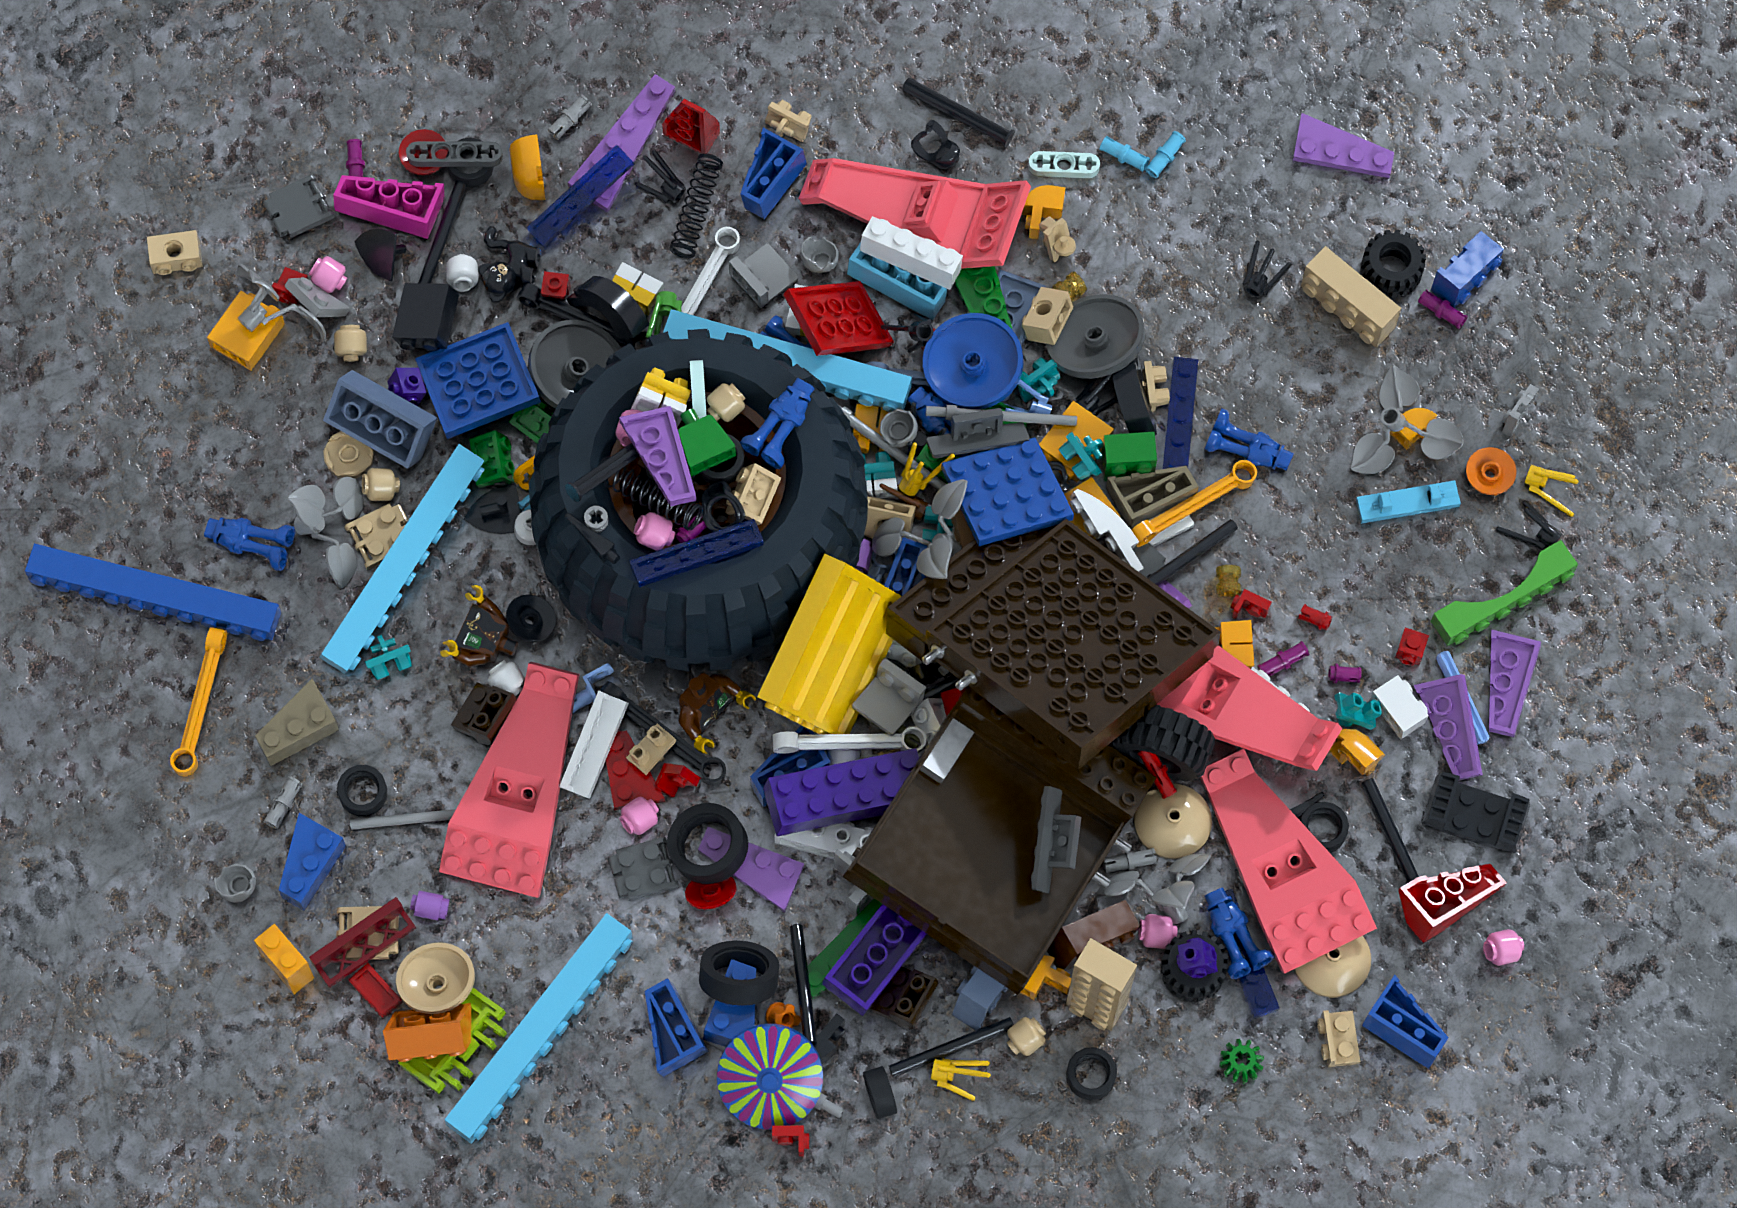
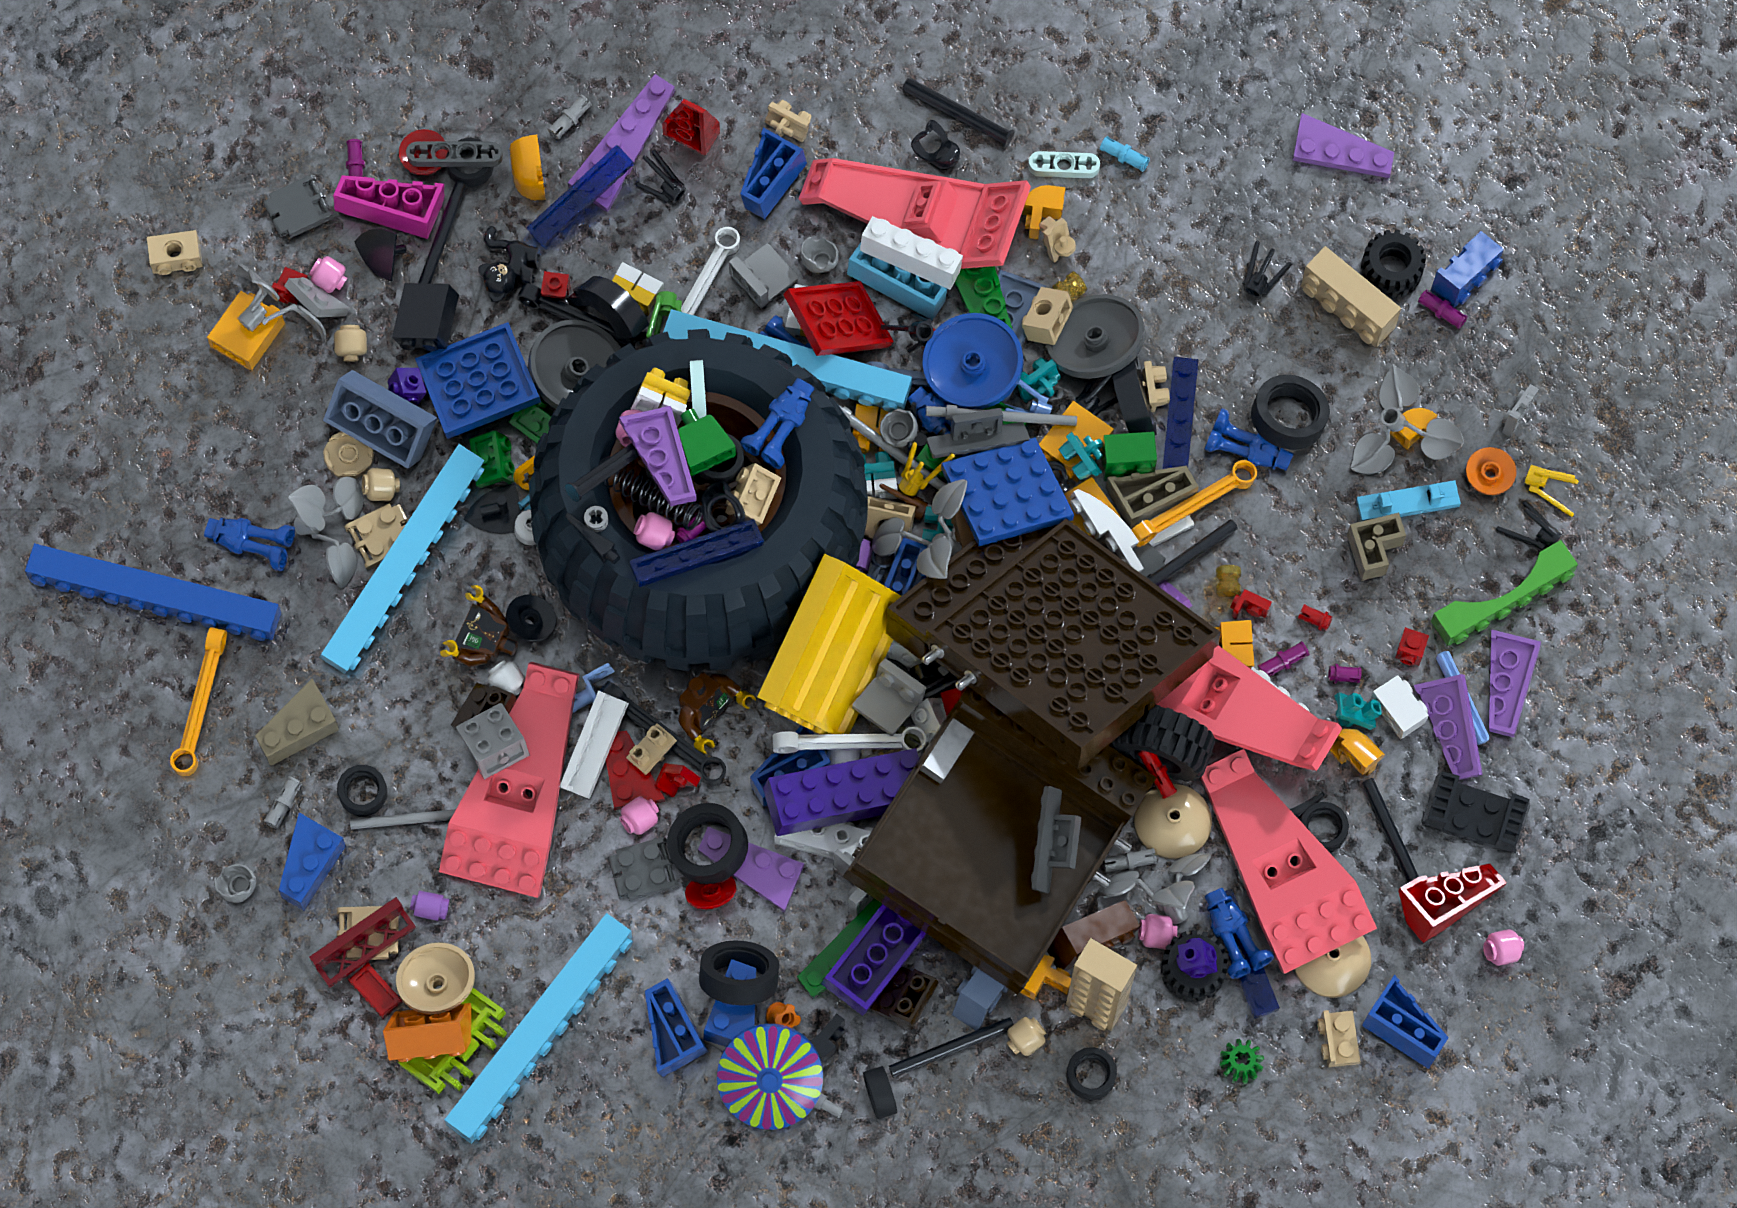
light orange brick [254,924,314,994] -> none
teal hips [364,634,412,680] -> none
white head [446,254,479,292] -> none
black piece [669,153,723,259] -> none
tan head [707,383,746,422] -> none
red bracket [772,1125,809,1156] -> none
black piece [790,924,817,1046] -> none
yellow plant [931,1058,991,1101] -> none
medium azure pin [1145,131,1186,178] -> none
none -> light grey bracket [456,703,530,780]
none -> black tyre [1251,375,1330,450]
none -> dark tan brick [1347,512,1406,581]

